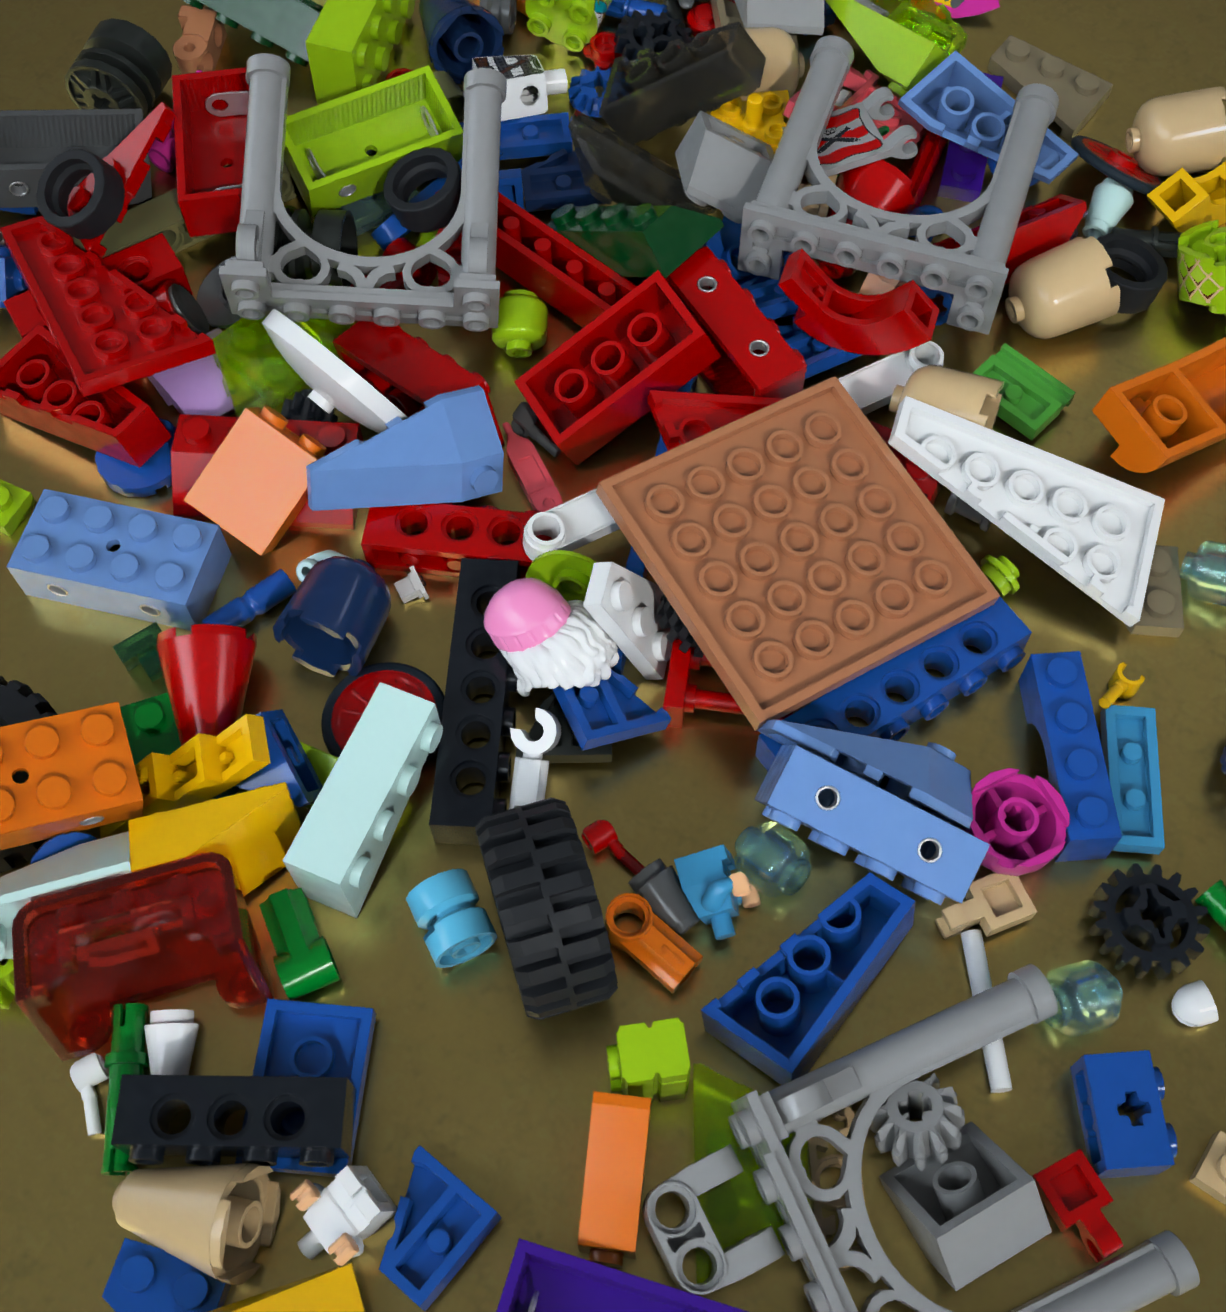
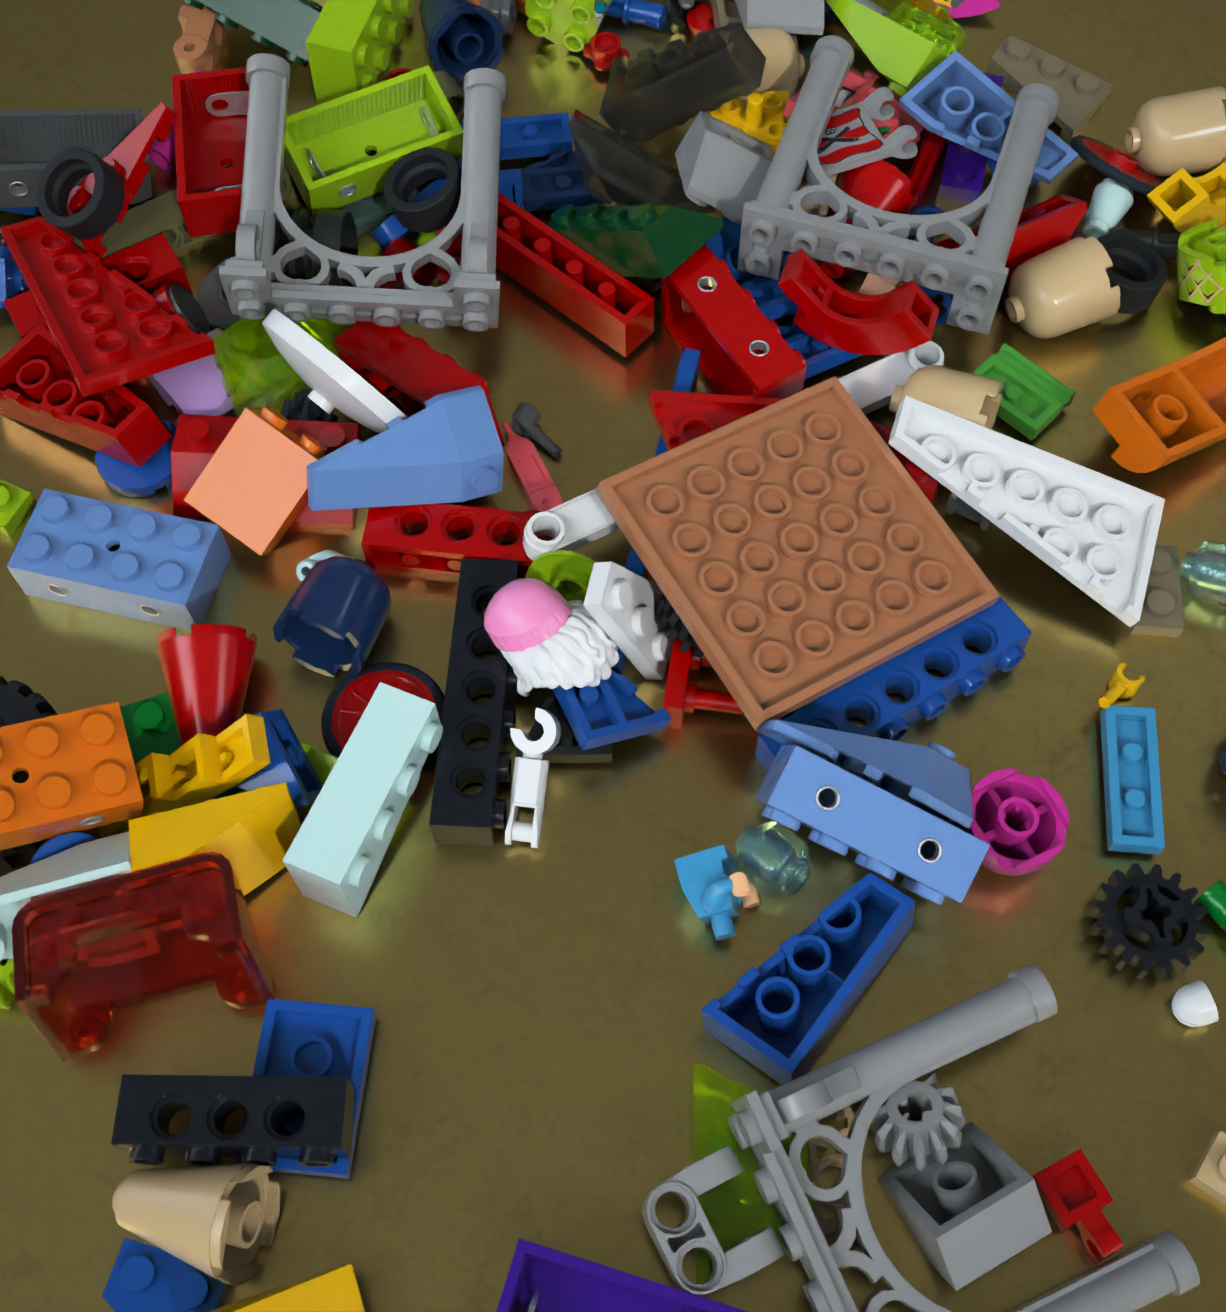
pearl dark grey wheel [65,18,172,120] -> none
white hand [70,1053,109,1136] -> none
green pin [101,1003,149,1176] -> none
clear green tile [113,622,164,683] -> none
white cone [144,1009,199,1075] -> none
blue piece [201,569,296,628] -> none
green piece [259,888,341,1001] -> none
white piece [290,1165,397,1266] -> none
blue wing [379,1145,501,1312] -> none
white piece [394,566,430,604] -> none
medium azure wheel [406,869,498,968] -> none
white torso [472,55,568,121] -> none
black tyre [475,797,618,1020] -> none
lime head [491,289,548,358] -> none
red brick [514,270,722,466] -> none
blue gear [568,65,631,117] -> none
orange slope [577,1091,651,1267] -> none
red hand [581,820,645,875] -> none
orange piece [605,893,703,994] -> none
lime brick [606,1018,691,1103] -> none
black gear [614,9,699,83] -> none
dark grey cone [628,858,700,936] -> none
tan plate [935,873,1038,940] -> none
white bar [960,929,1013,1093] -> none
lime plate [980,555,1020,598] -> none
blue arch [1018,651,1122,862] -> none
clear light blue head [1045,960,1123,1038] -> none
blue brick [1070,1050,1178,1179] -> none

